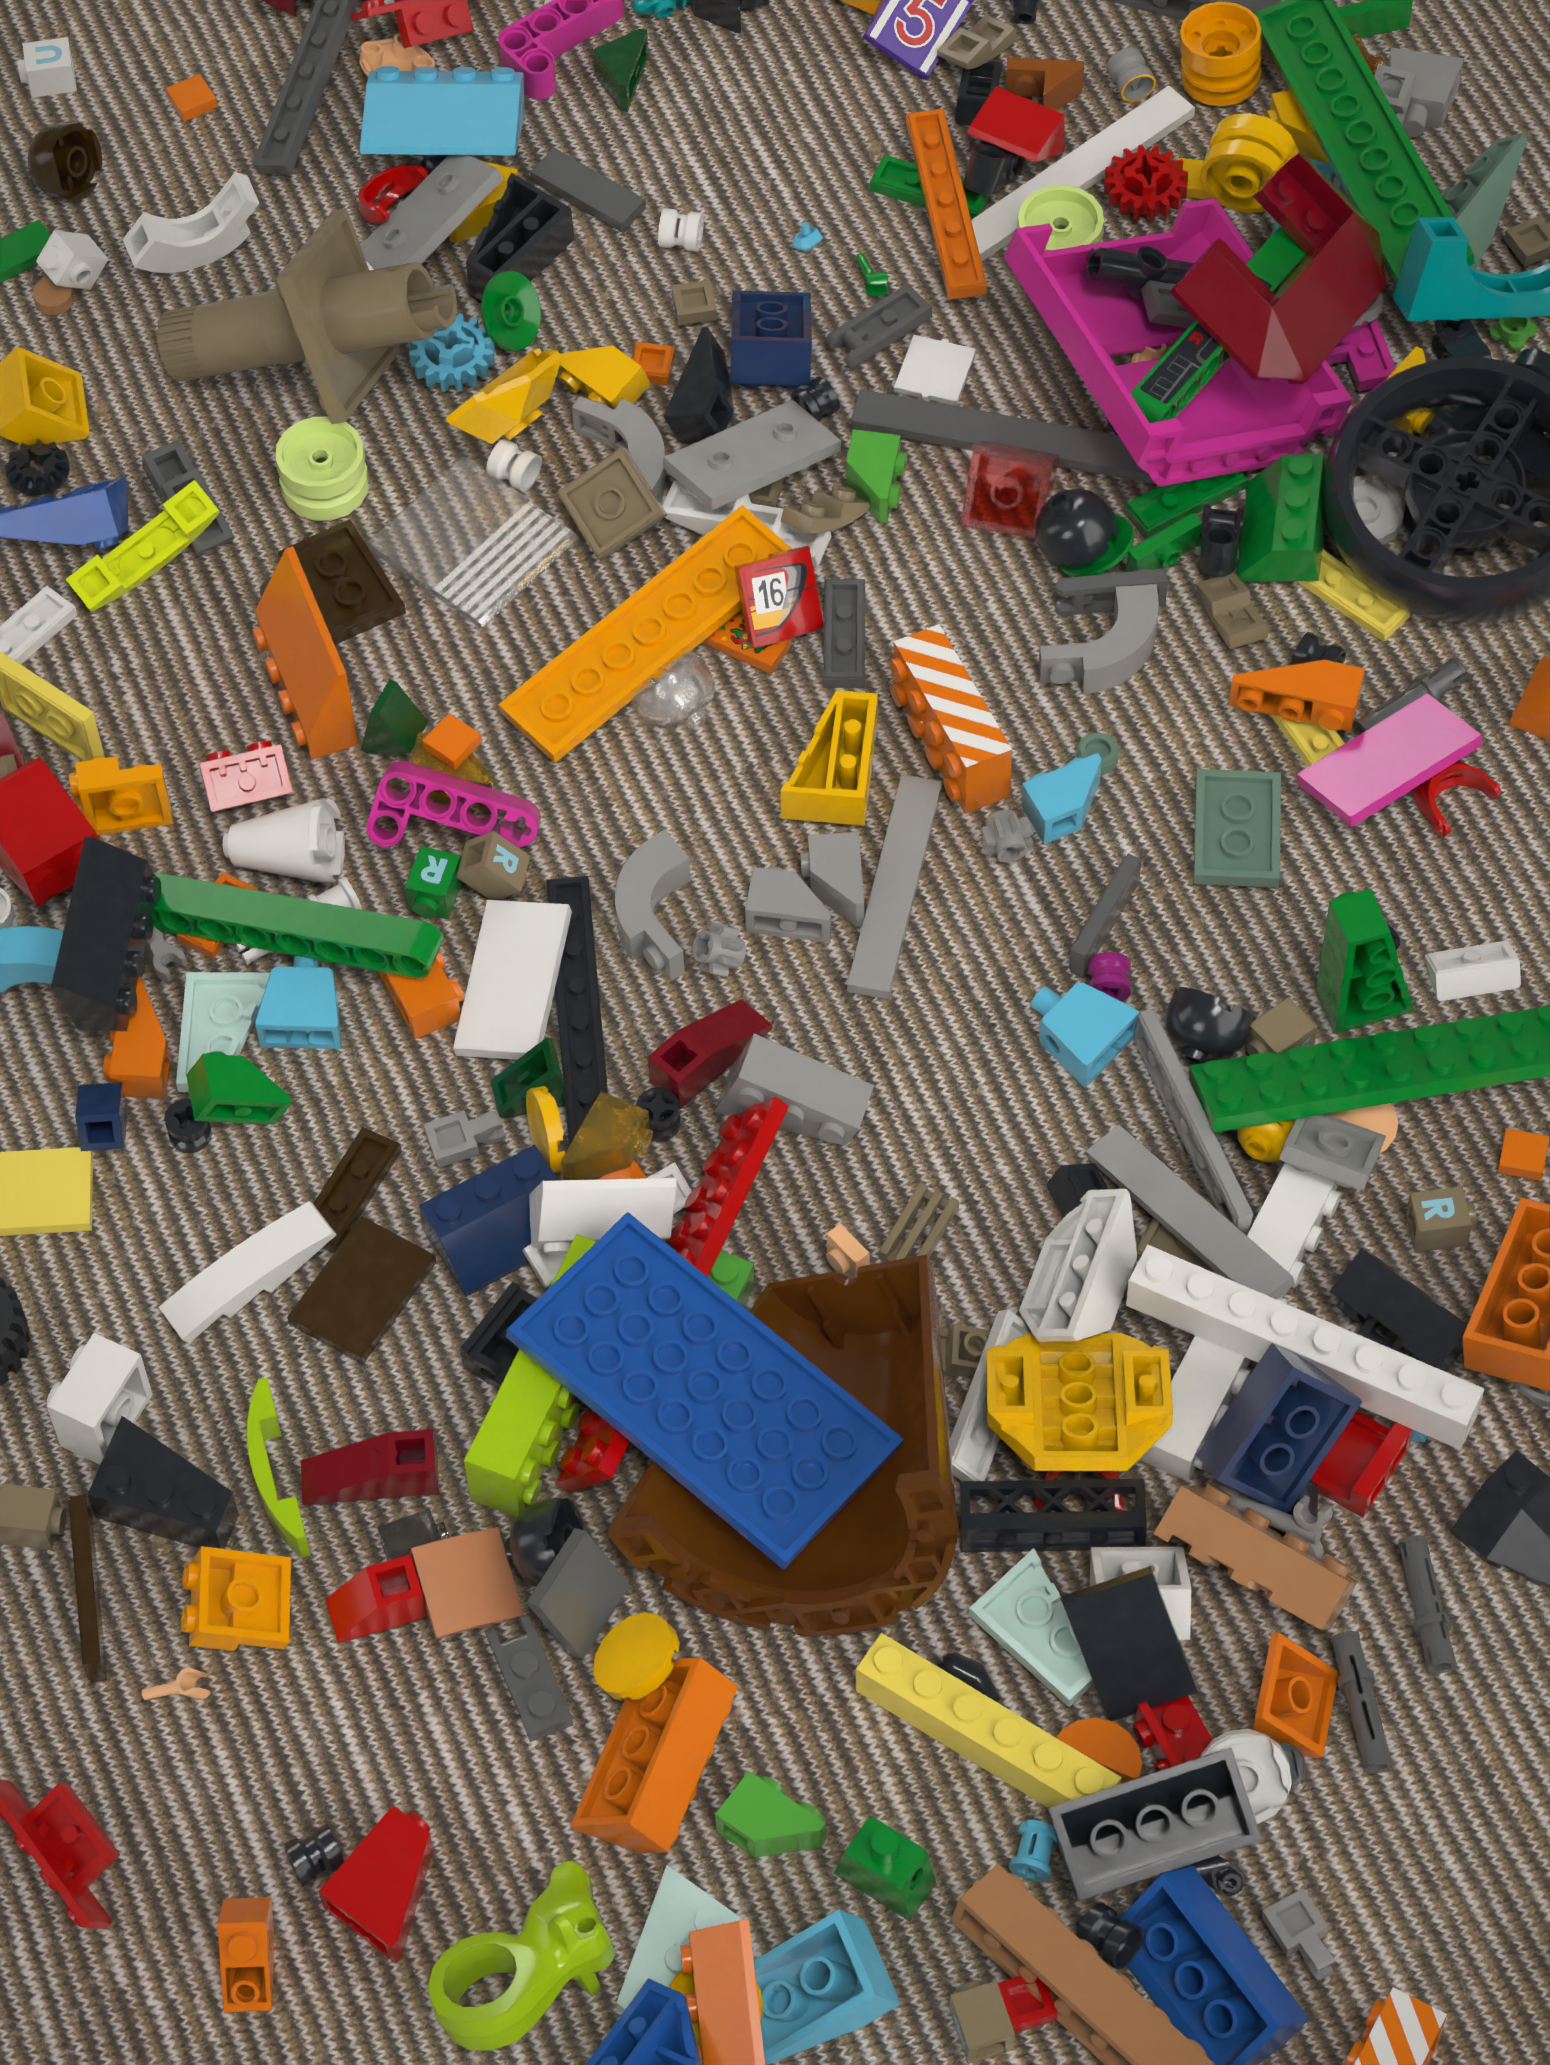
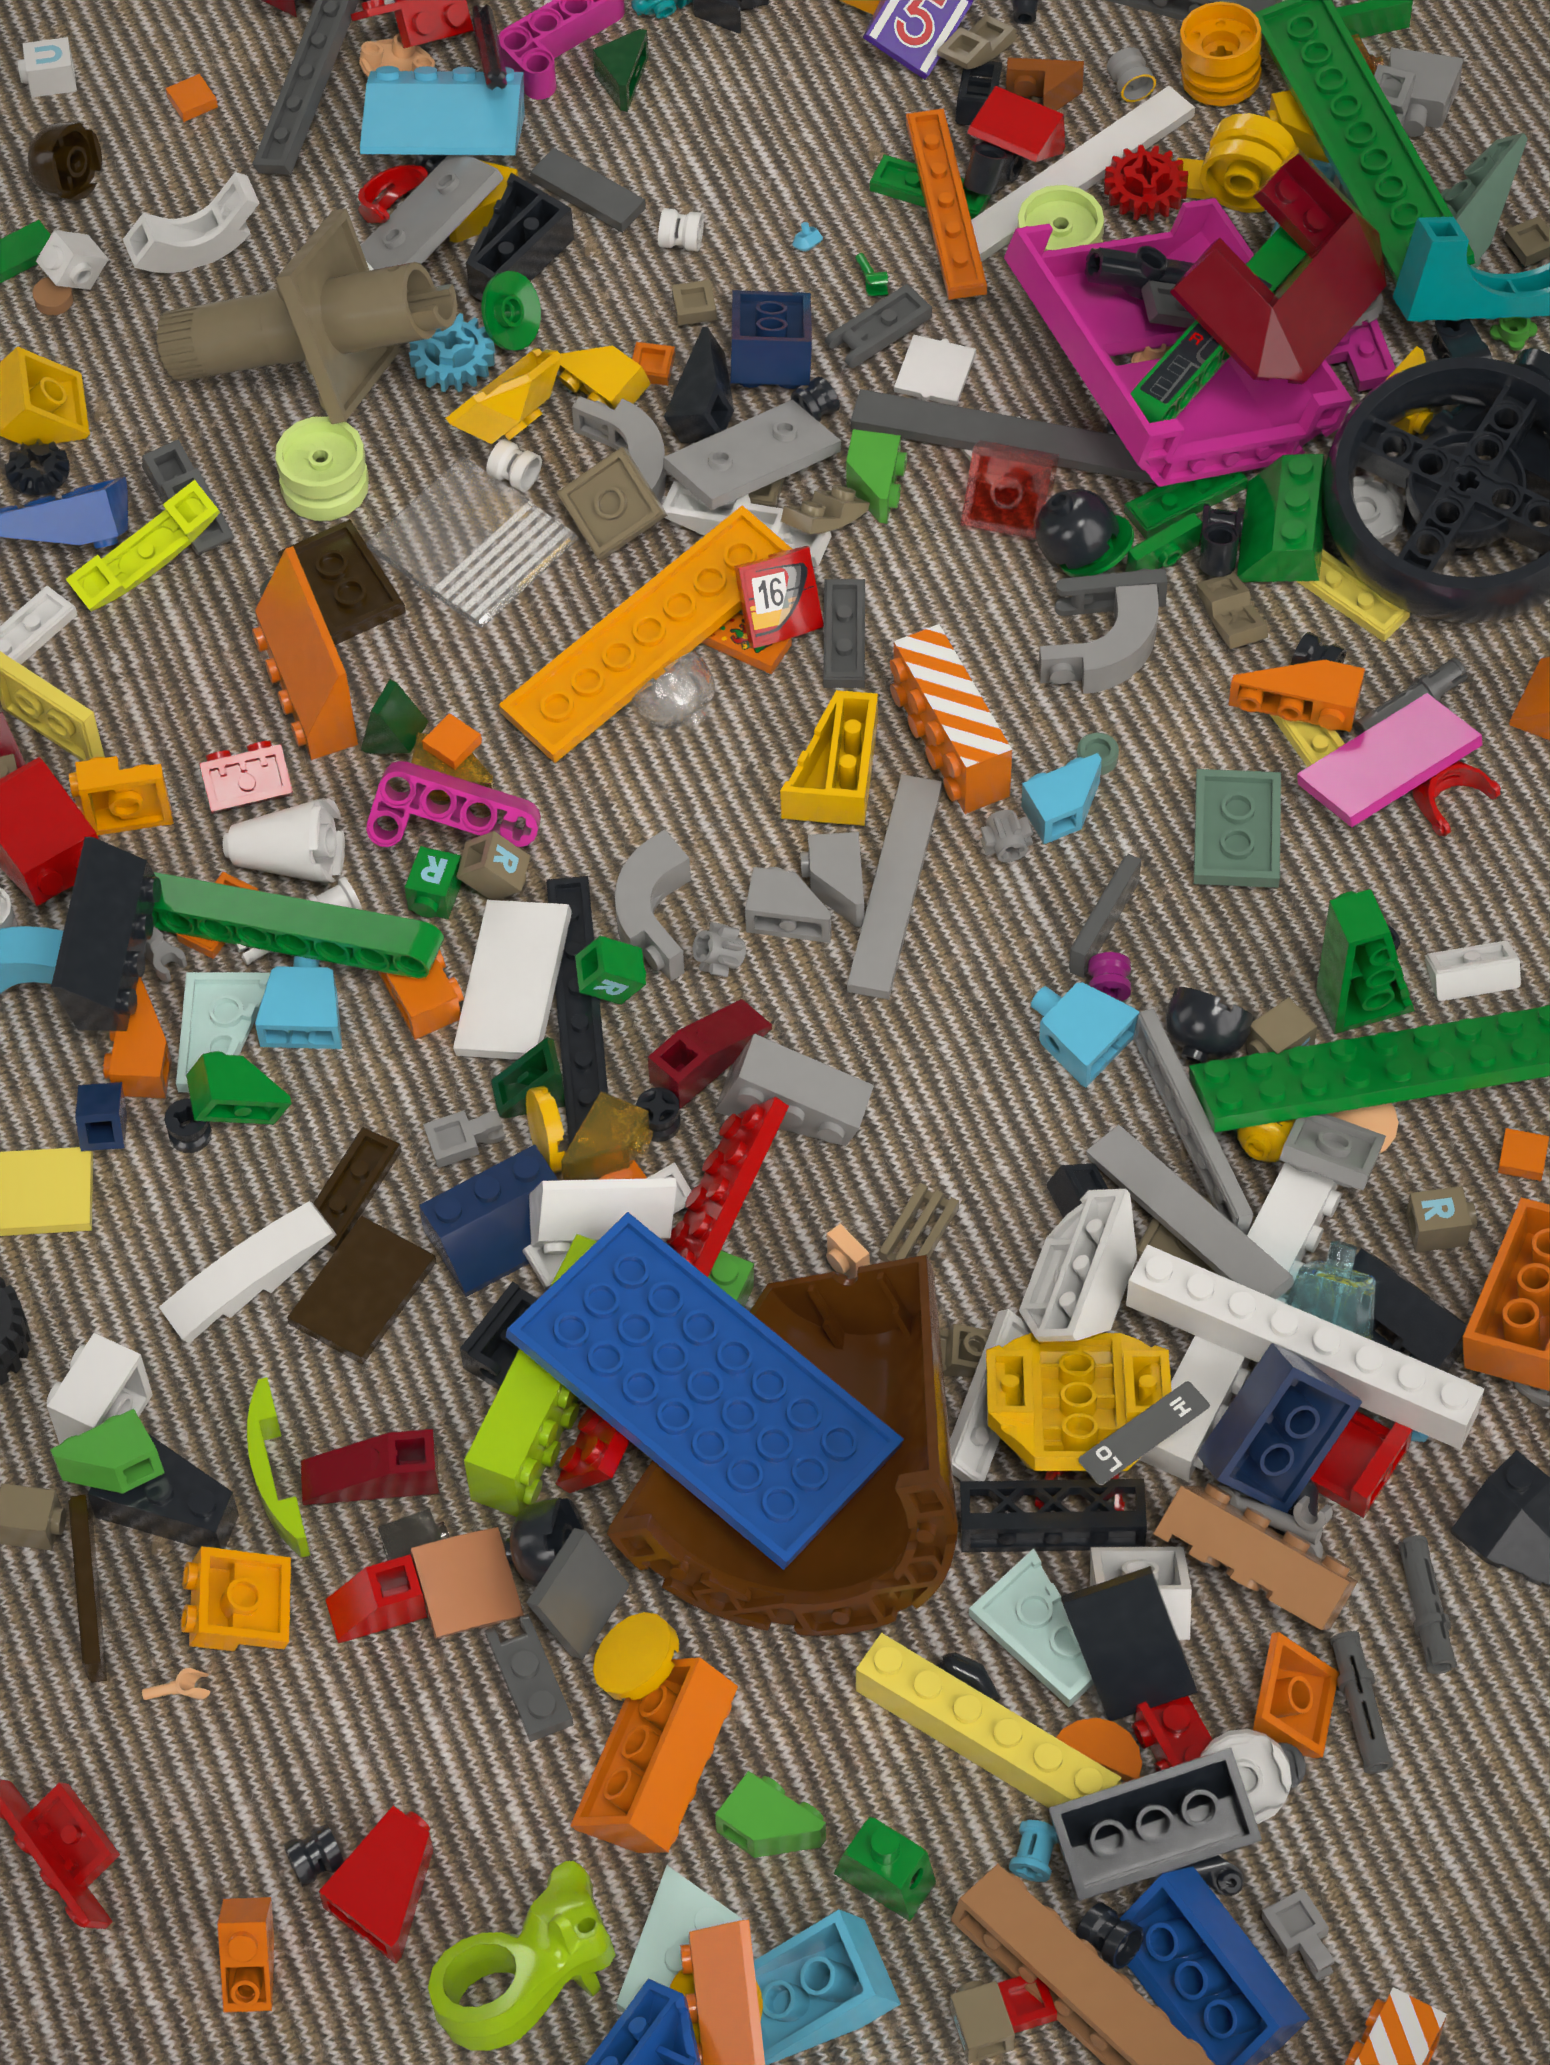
none -> bright green slope [50,1408,164,1494]
none -> black axle [472,4,507,90]
none -> green brick [575,935,646,1005]
none -> dark grey sticker [1079,1381,1210,1485]
none -> clear light blue torso [1286,1241,1375,1341]

